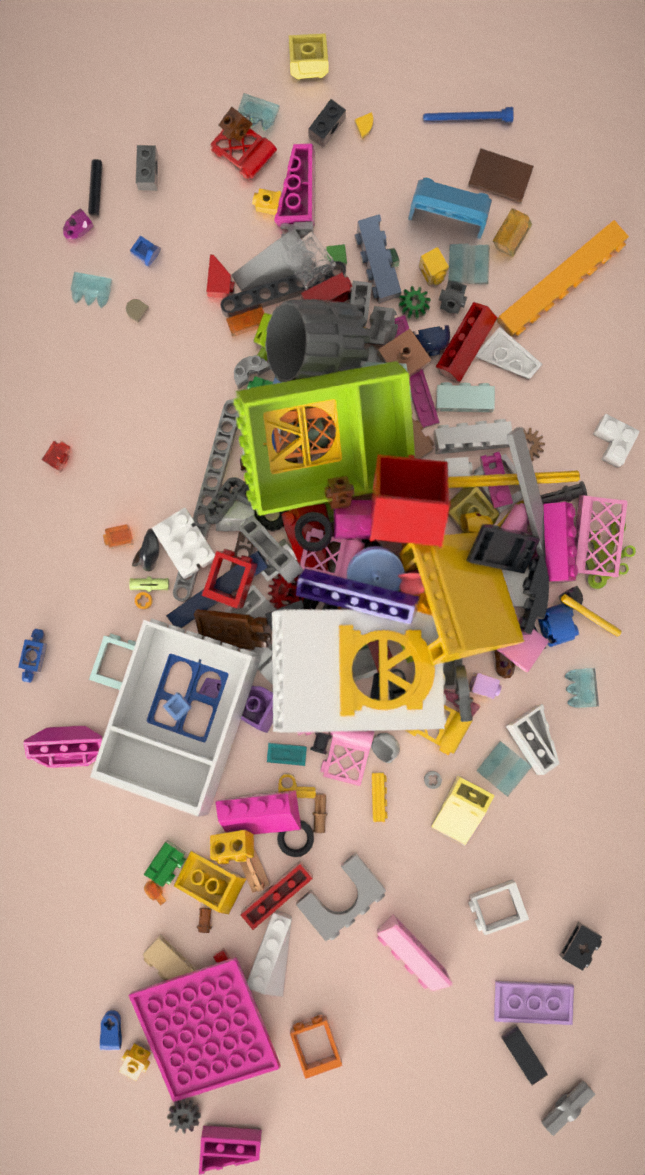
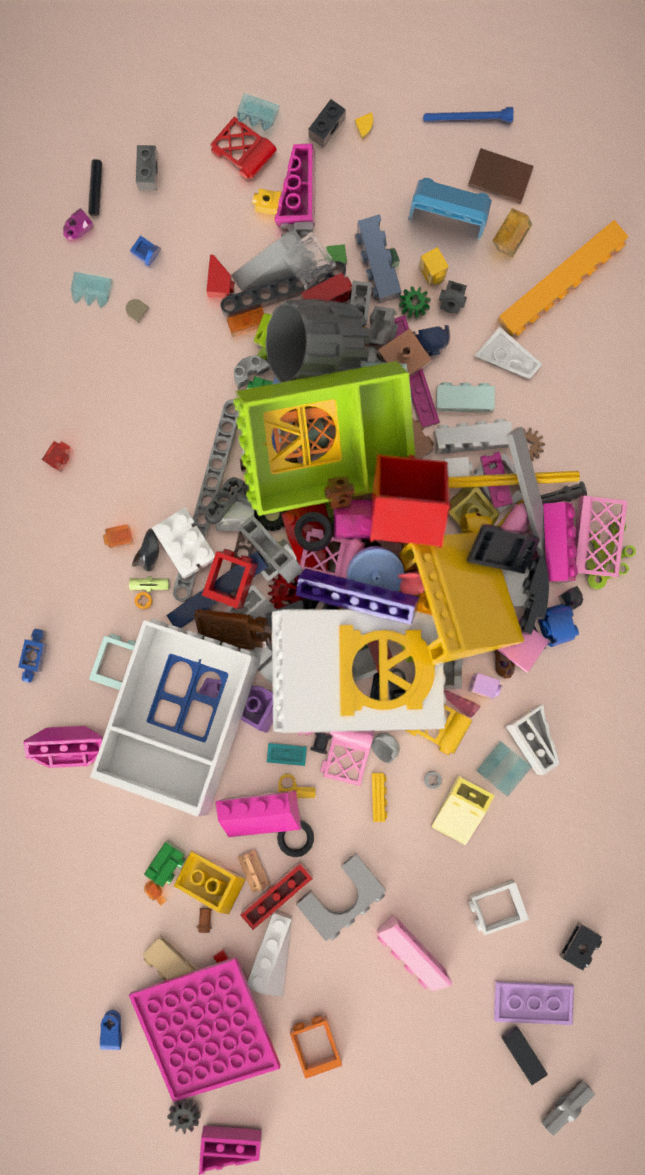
yellow brick [119,1043,151,1081] -> none
medium blue tile [163,692,192,721] -> none
yellow brick [210,830,254,864] -> none
reddish brown brick [218,106,253,142] -> none
light yellow slope [289,33,328,80] -> none
medium nougat axle [312,794,328,833] -> none
red brick [436,302,498,383] -> none
clear light blue slope [449,243,490,284] -> none
dark grey pin [454,665,474,722] -> none
yellow bar [561,594,622,637] -> none
clear light blue plate [565,668,599,708] -> none
white brick [593,414,640,468] -> none

